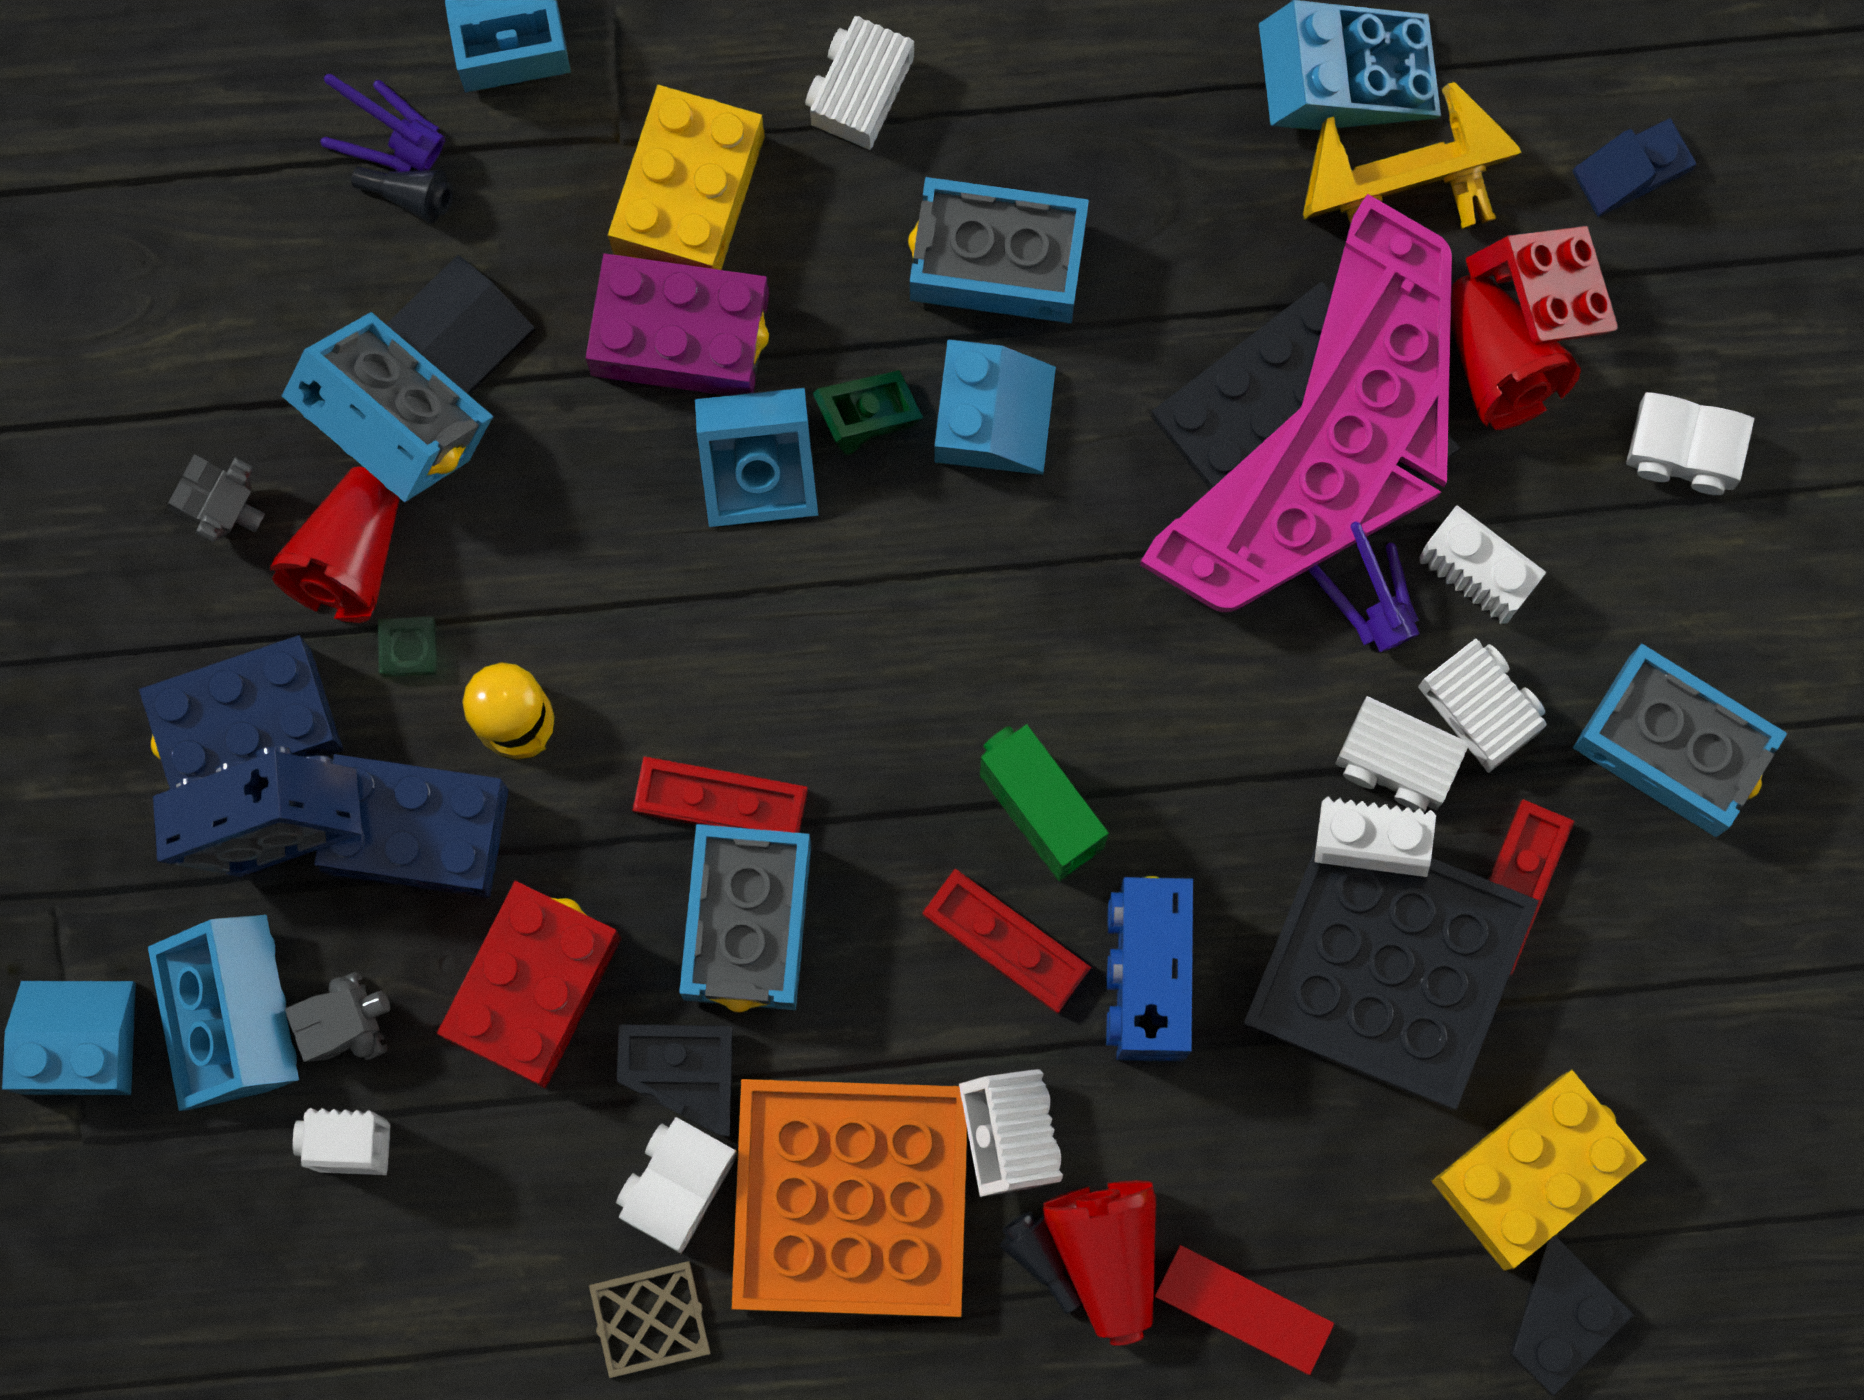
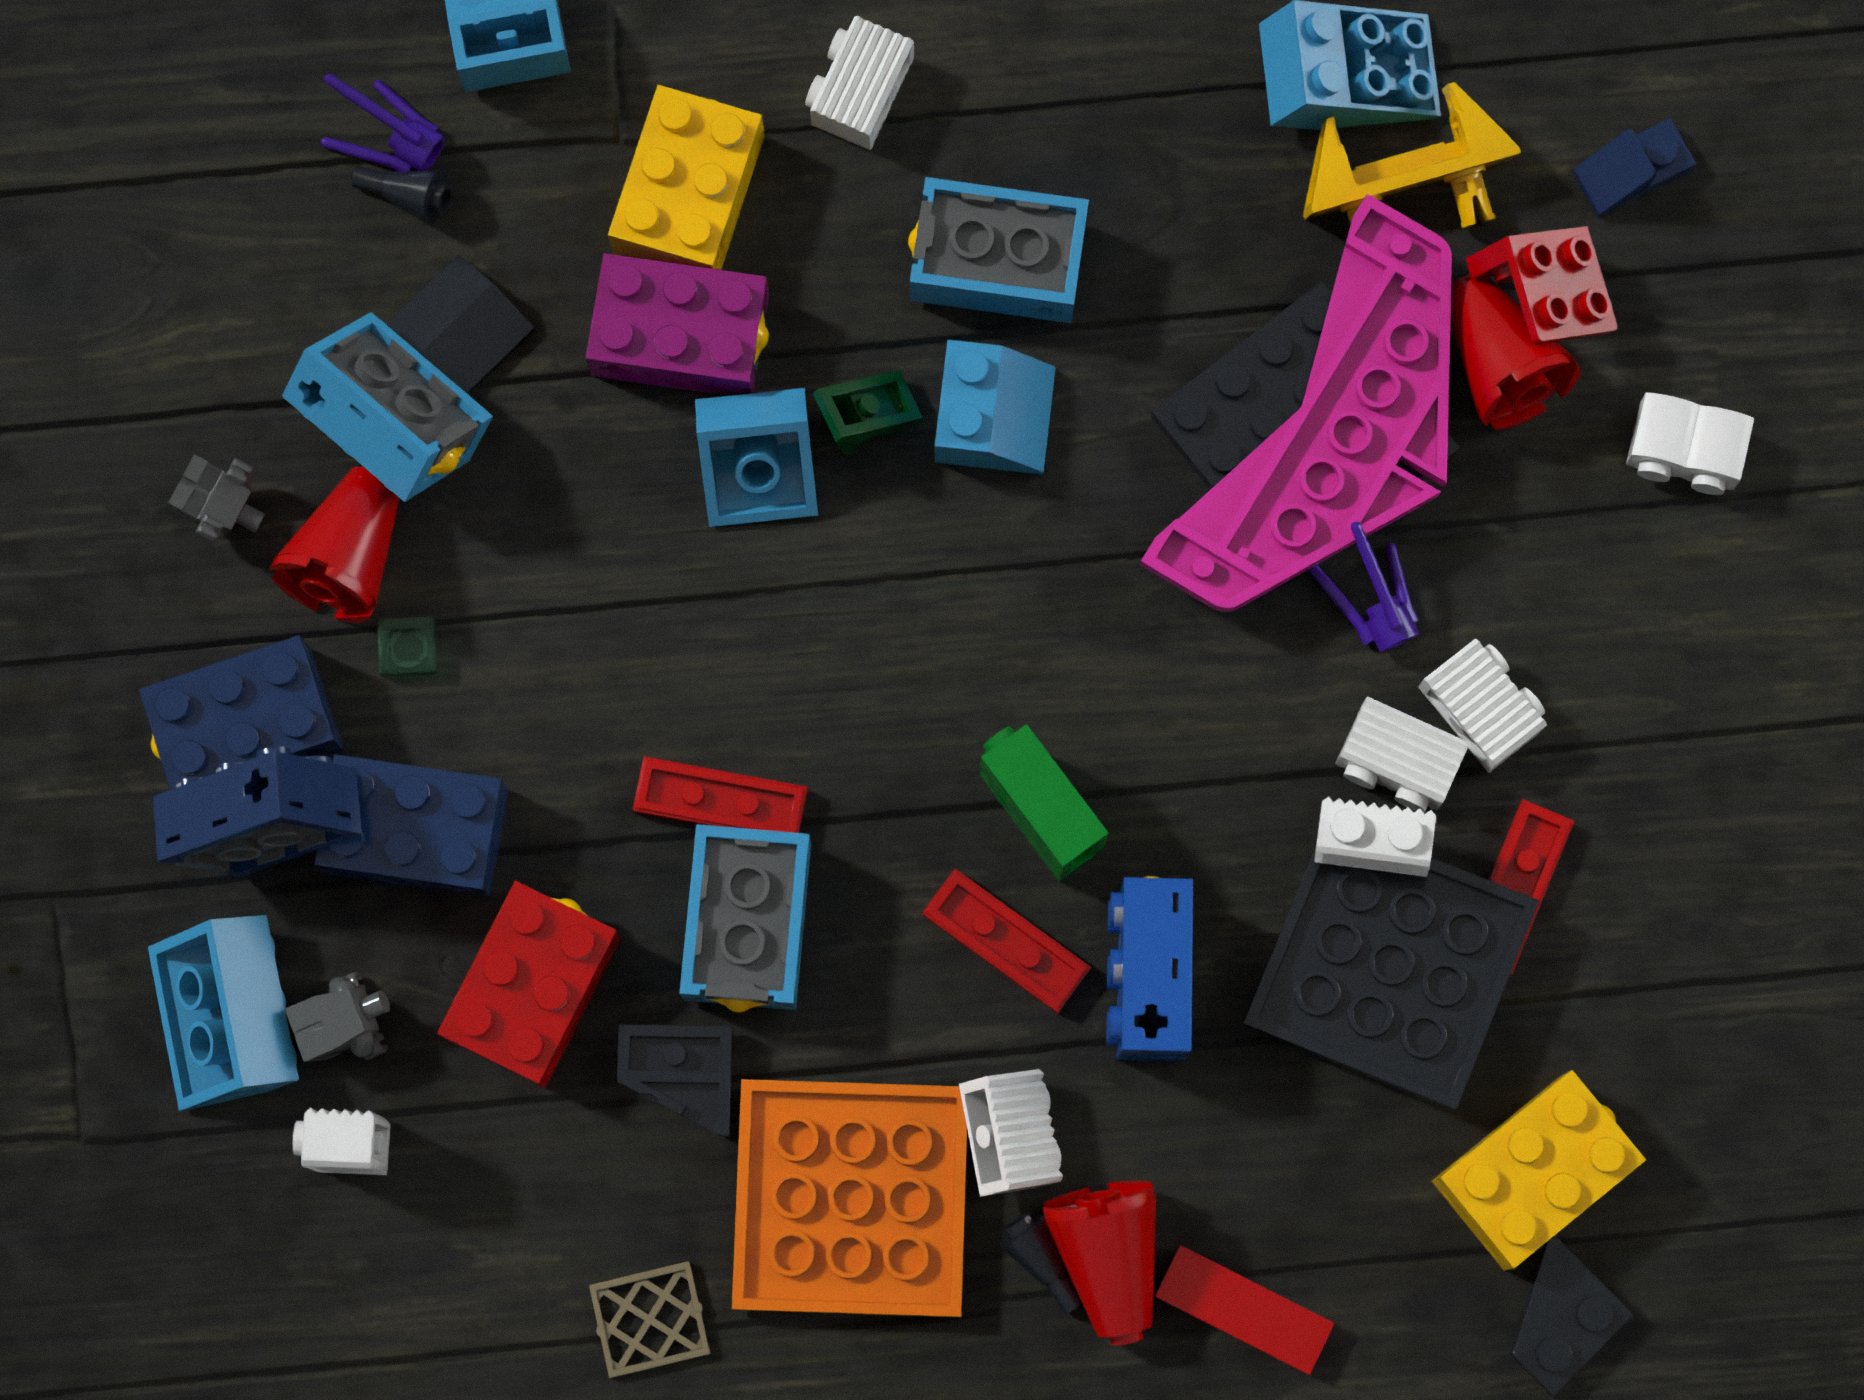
dark azure slope [2,981,136,1095] -> none
yellow helmet [462,662,555,760] -> none
white brick [616,1117,738,1254] -> none
white brick [1419,505,1546,624] -> none
dark grey piece [1573,643,1787,837] -> none

